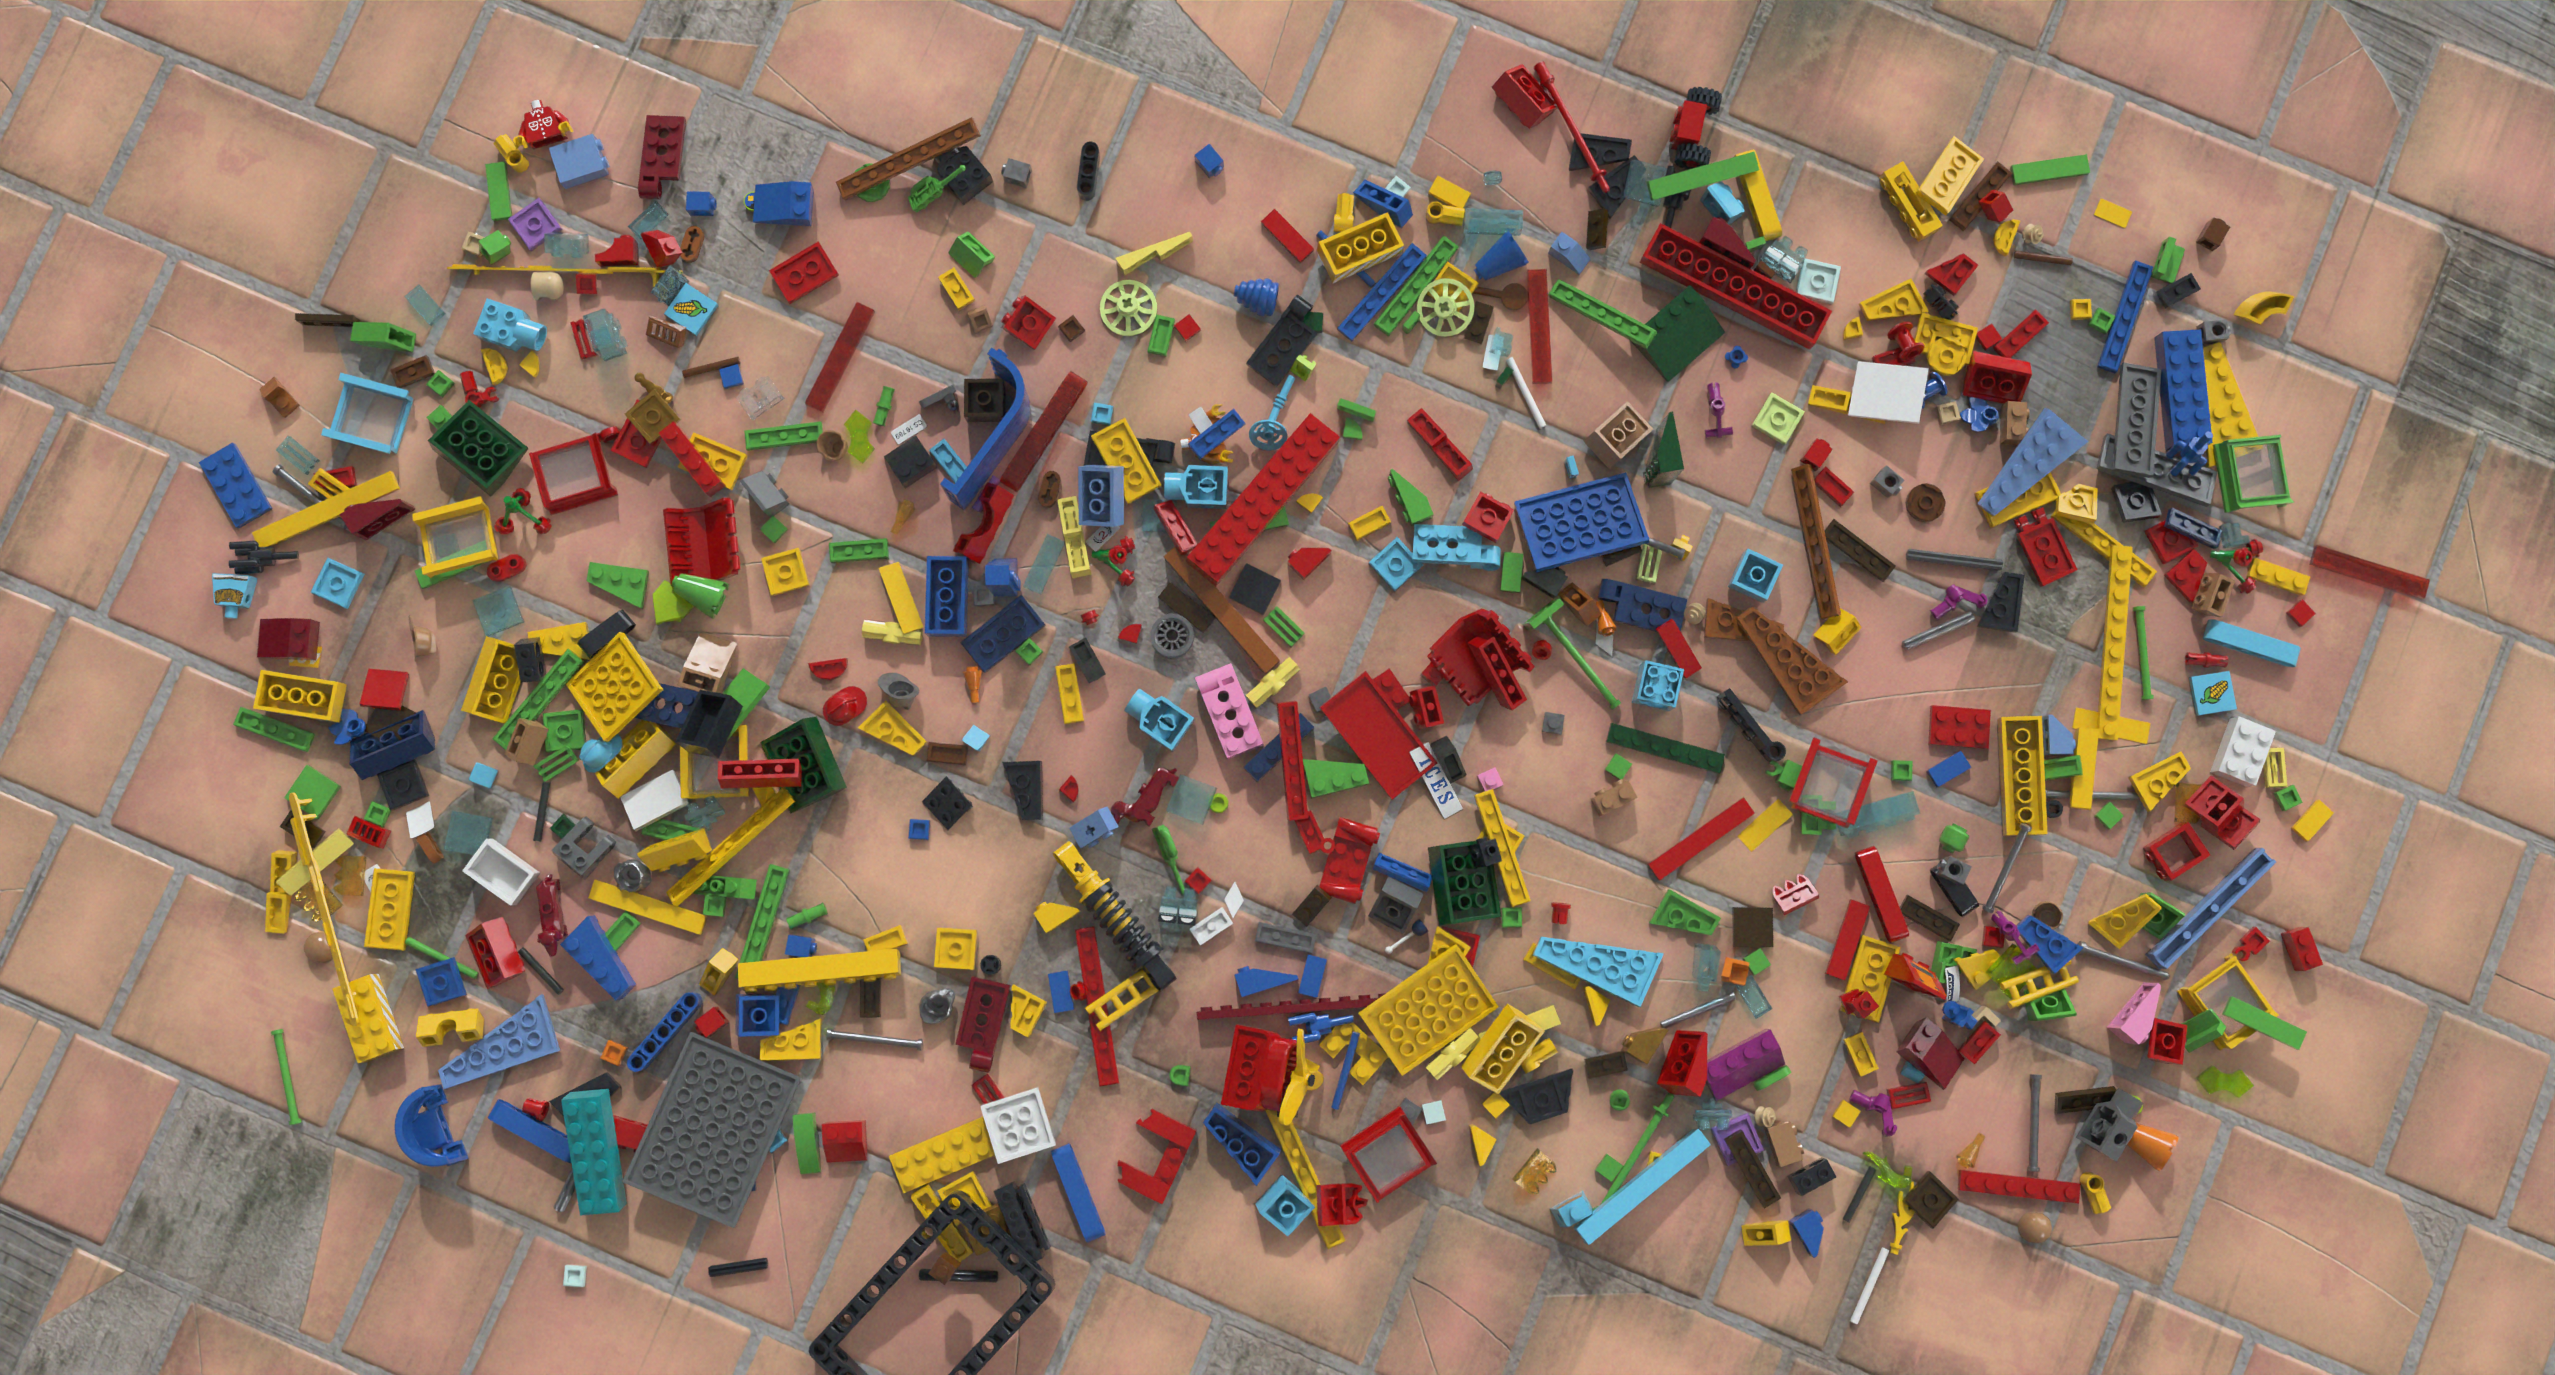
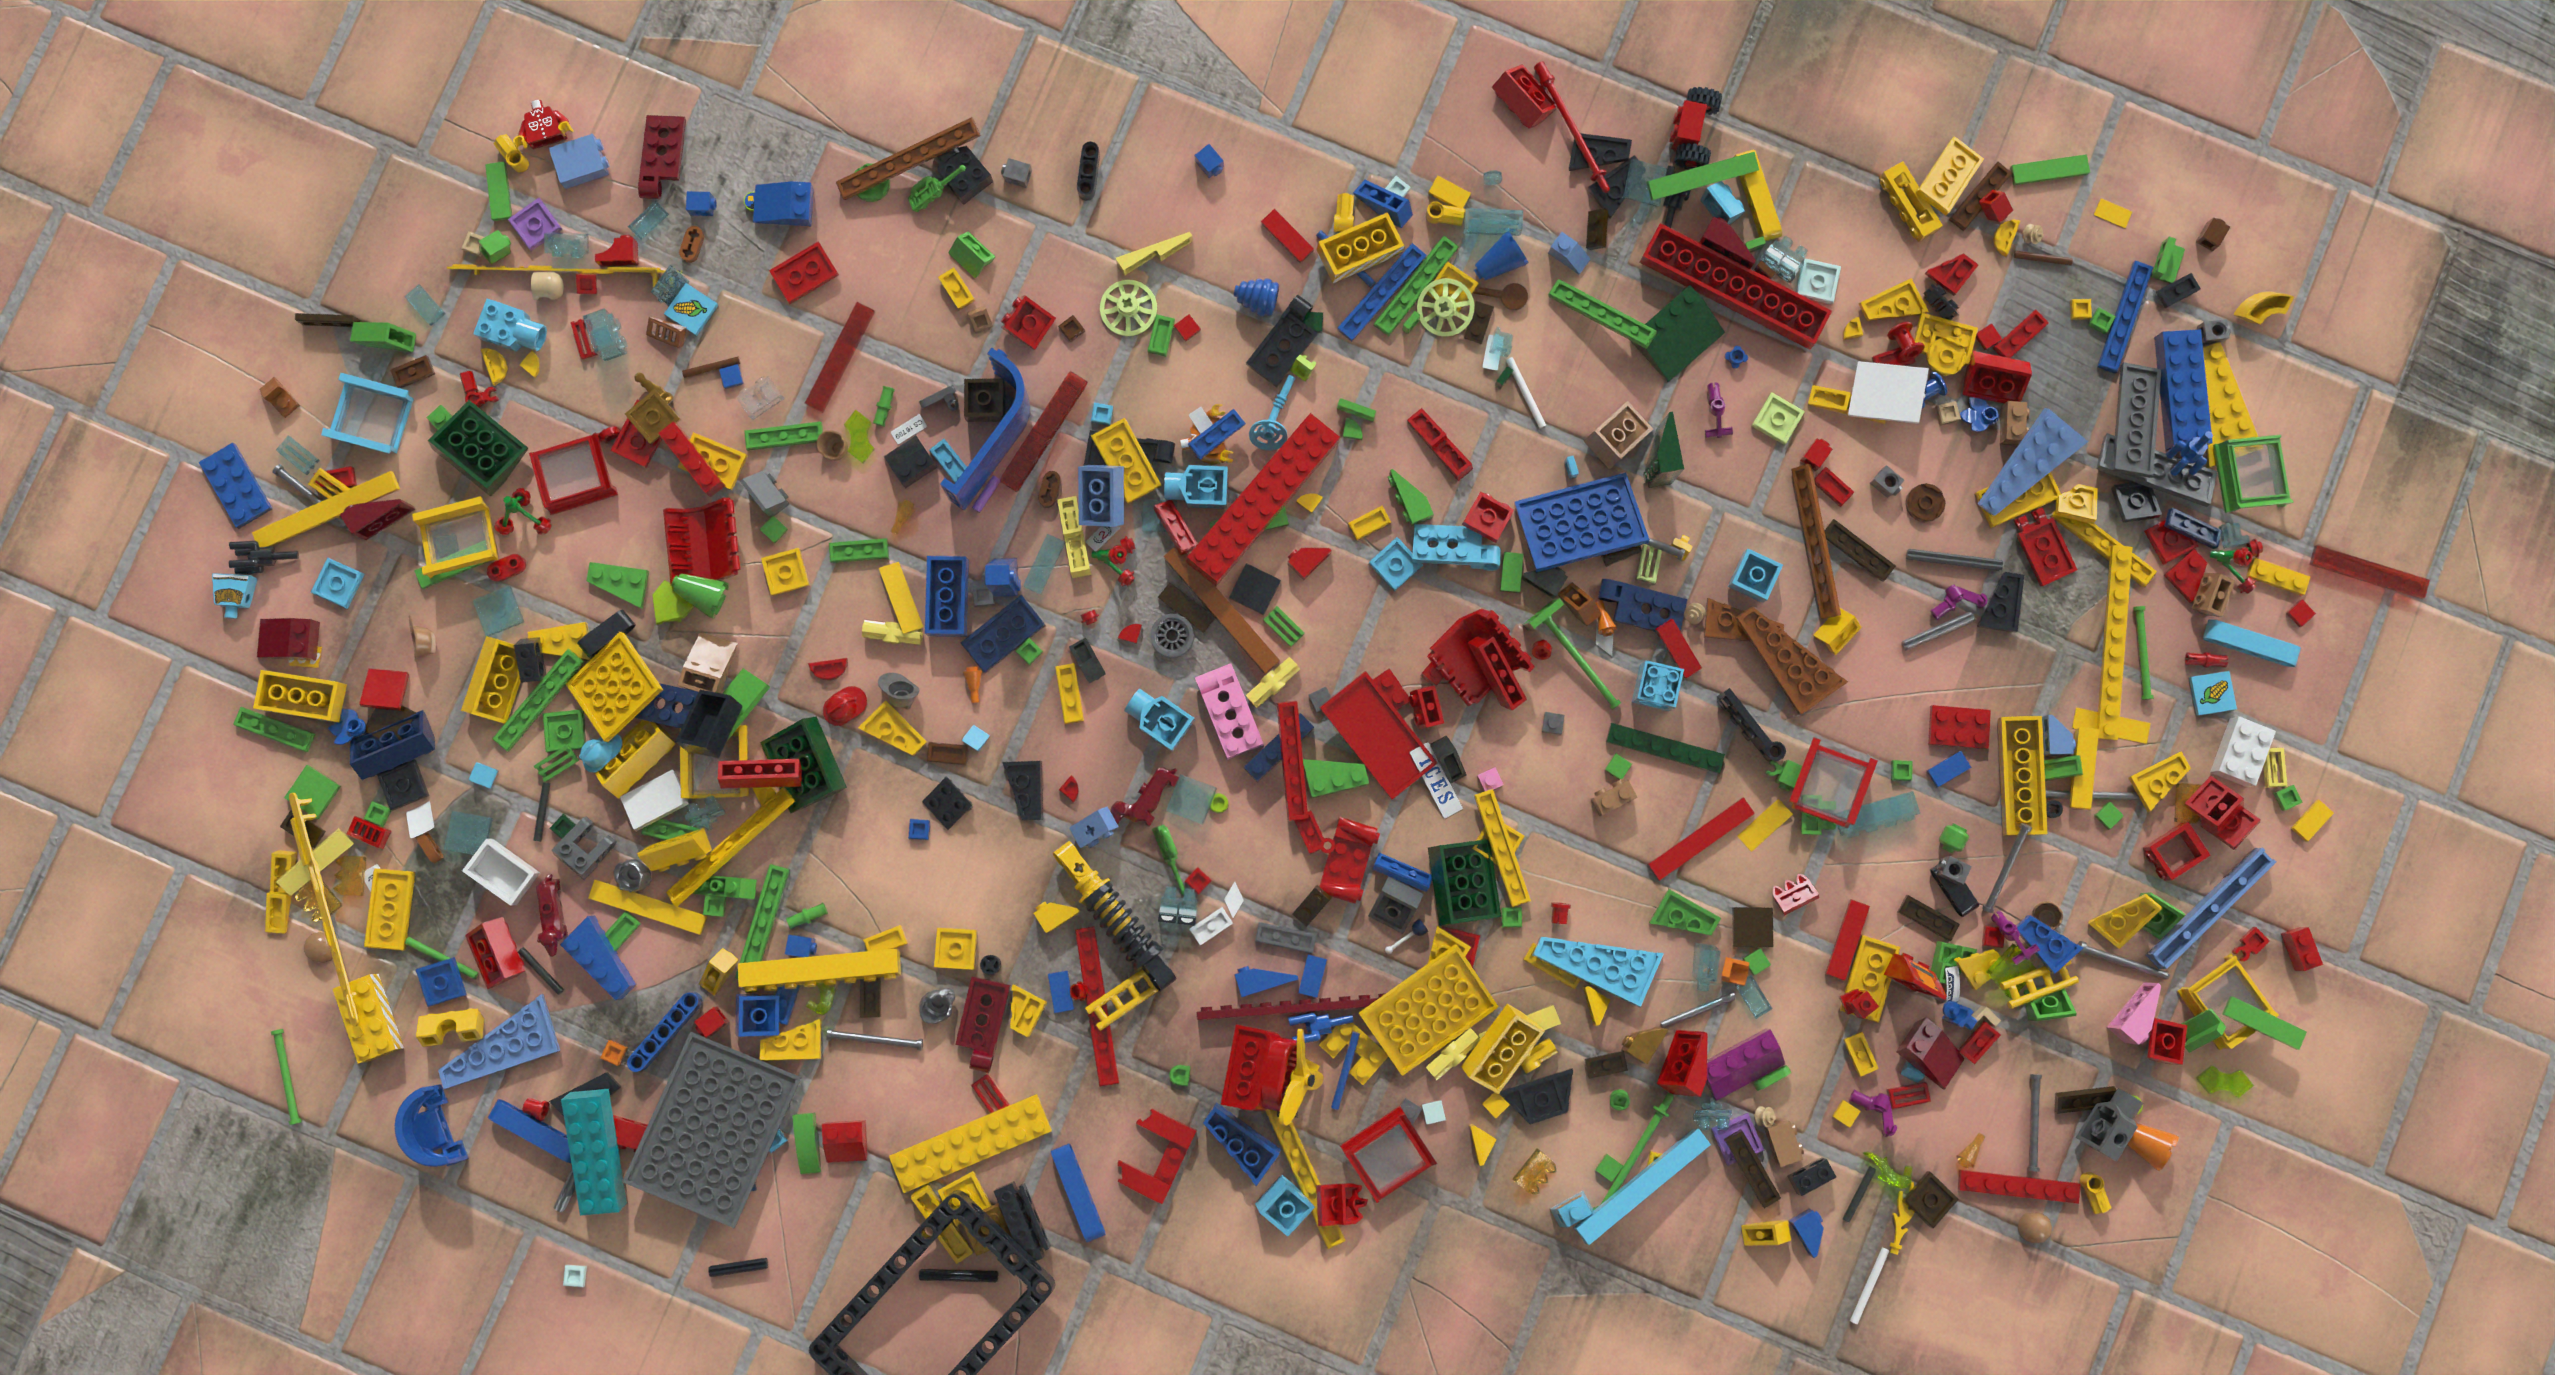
bright green tile [426,370,455,398] -> none
medium nougat brick [505,718,549,765] -> none
red slope [640,230,682,268] -> none
reddish brown brick [928,1252,962,1285] -> none
red arch [953,482,1014,564] -> none
white plate [980,1087,1056,1164] -> none
black brick [1469,837,1502,868] -> none
clear red plate [1527,269,1552,384] -> none
red beam [1855,846,1909,943] -> none

